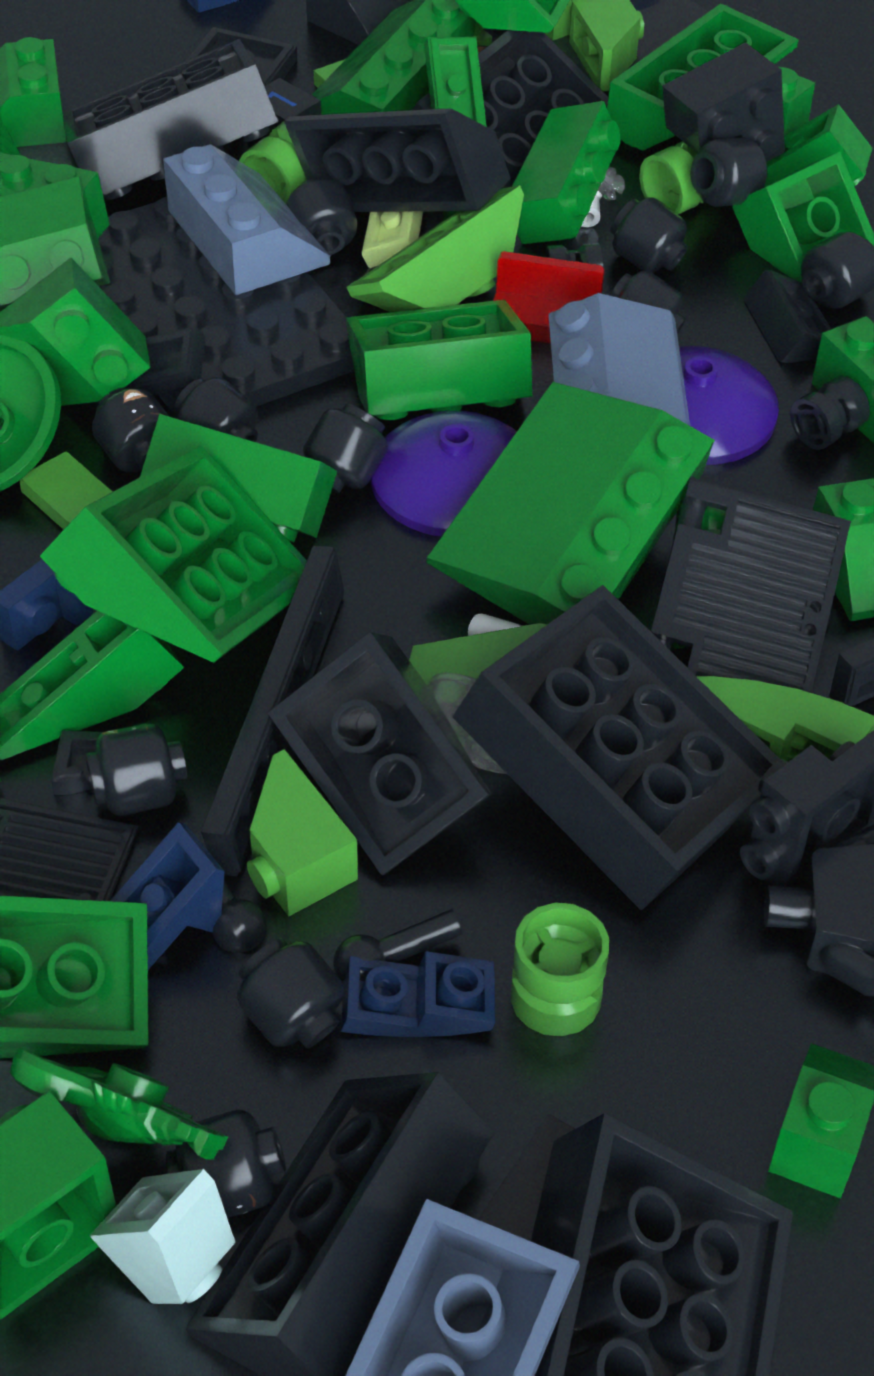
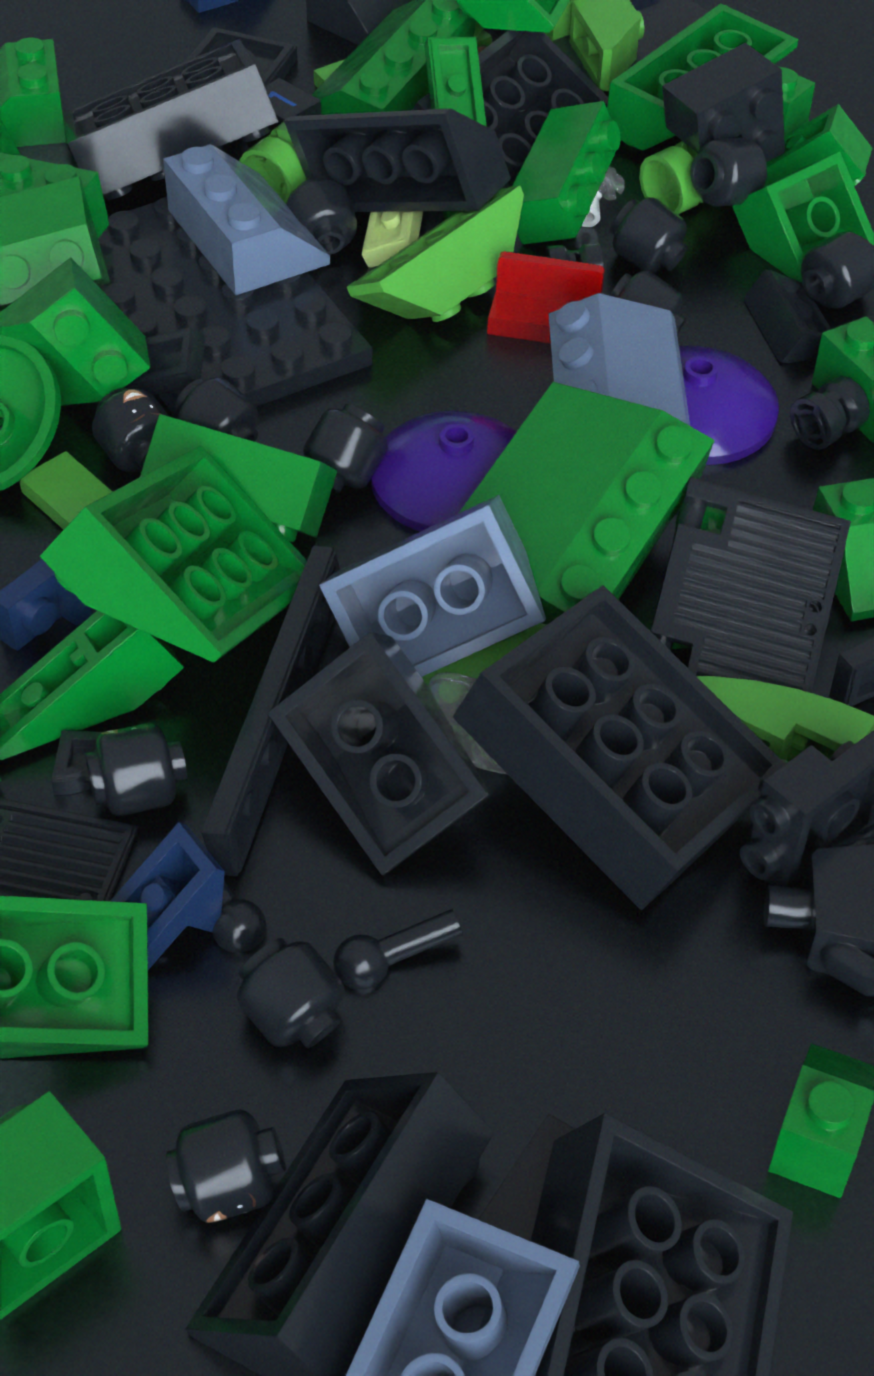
green animal [10,1047,228,1160] -> none
light aqua slope [89,1169,235,1304] -> none
bright green slope [247,749,358,917] -> none
dark blue slope [341,951,495,1037] -> none
green slope [346,300,533,420] -> none
bright green wheel [510,903,609,1037] -> none
none -> sand blue slope [319,495,546,677]

